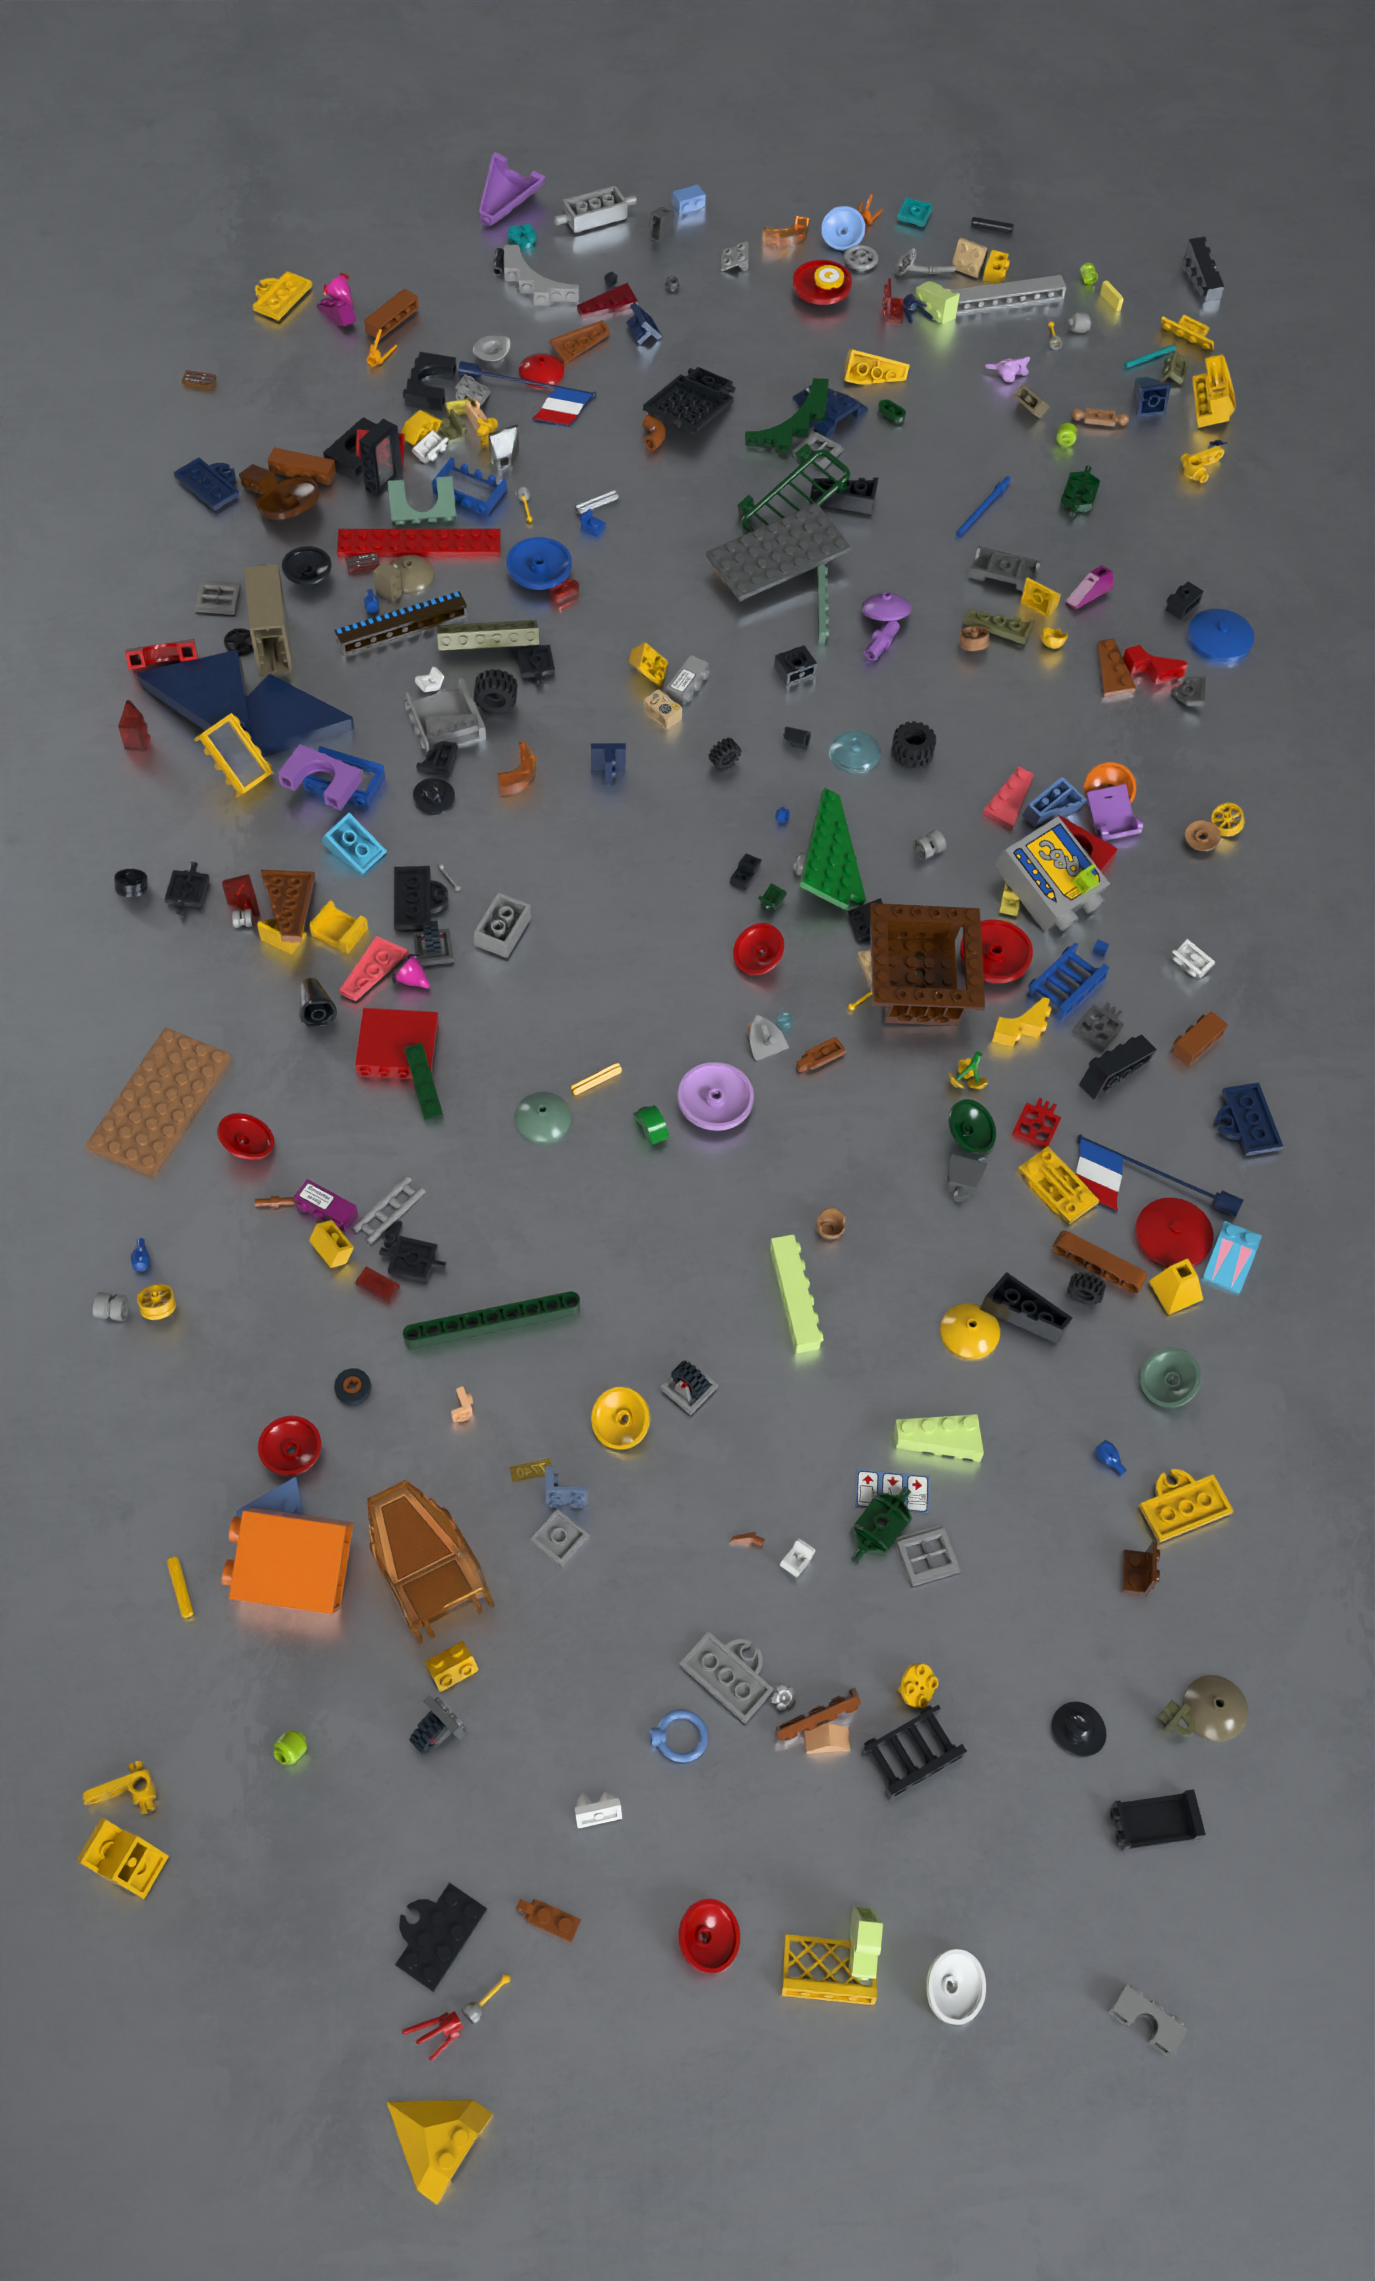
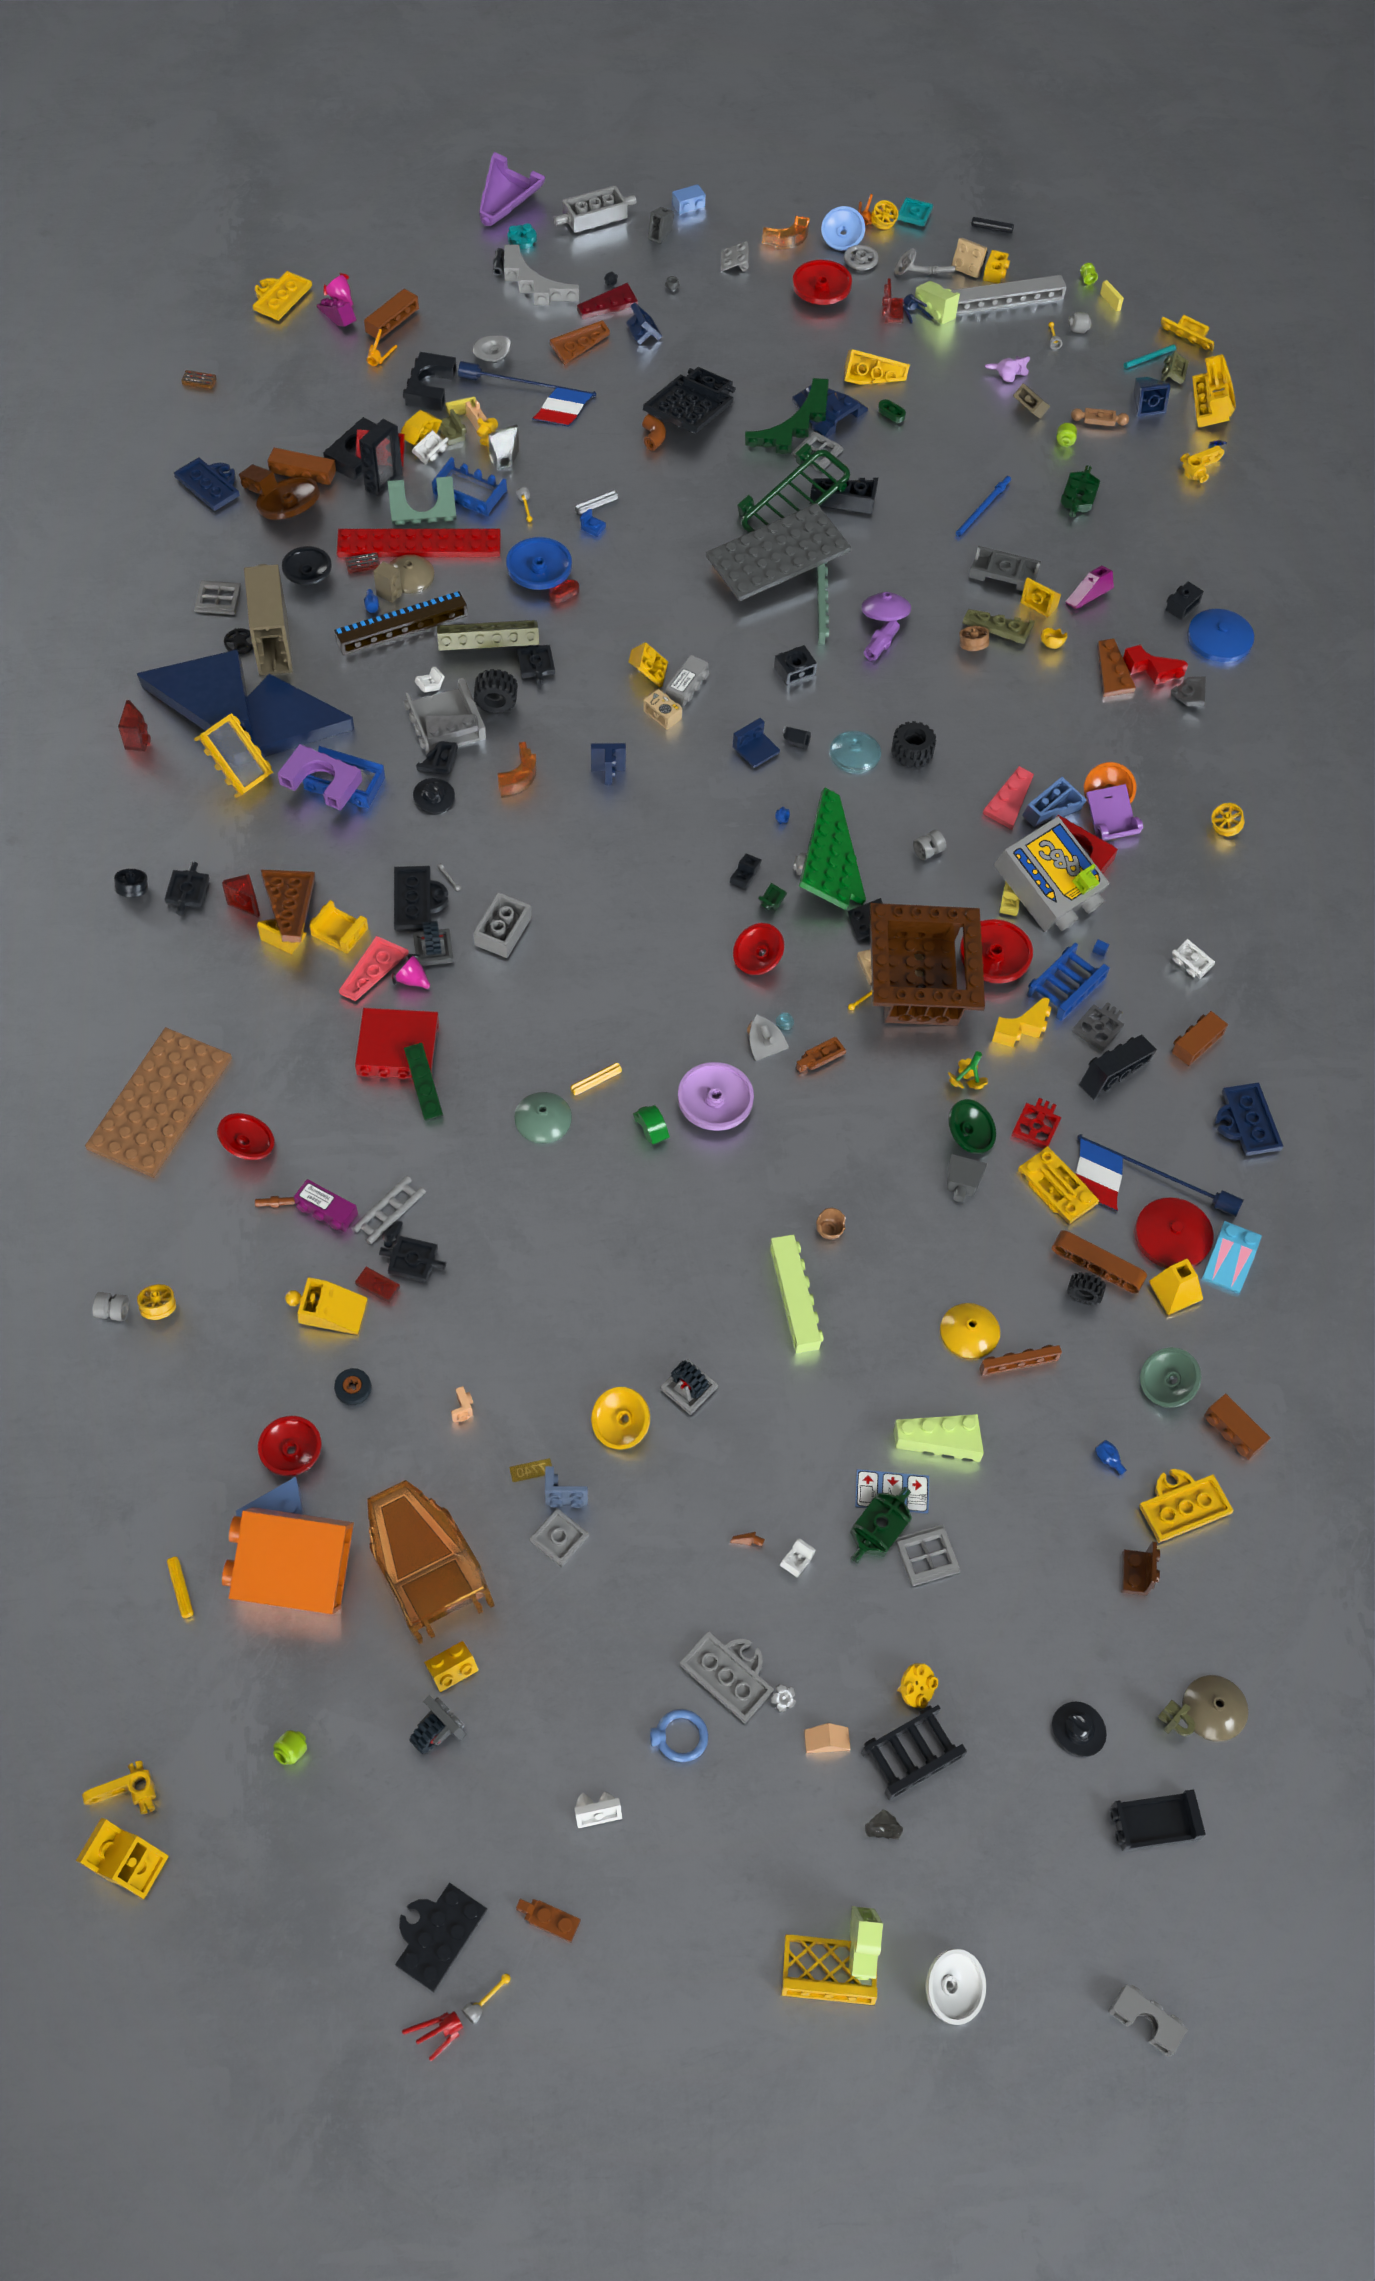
red arch [125,639,198,670] -> none
blue piece [131,1238,150,1271] -> none
light grey wheel [232,909,253,928] -> none
black cone [299,978,337,1029] -> none
yellow brick [309,1220,354,1268] -> none
medium azure slope [321,813,387,875] -> none
yellow wedge [387,2100,494,2205] -> none
dark green beam [403,1291,580,1349] -> none
light grey hinge [455,374,491,405] -> none
red dish [519,353,564,387] -> none
red dish [678,1899,740,1974] -> none
black tyre [708,737,742,770] -> none
dark orange wing [776,1688,861,1741] -> none
yellow tile [814,265,844,290] -> none
black wedge [980,1272,1073,1343] -> none
black wedge [1182,236,1224,302] -> none
medium nougat dish [1185,820,1221,851] -> none
none -> yellow slope [285,1277,368,1335]
none -> dark blue bracket [732,718,780,768]
none -> clear smoke piece [865,1809,903,1839]
none -> yellow wheel [871,200,898,230]
none -> dark orange plate [979,1345,1062,1376]
none -> dark orange brick [1204,1393,1271,1460]

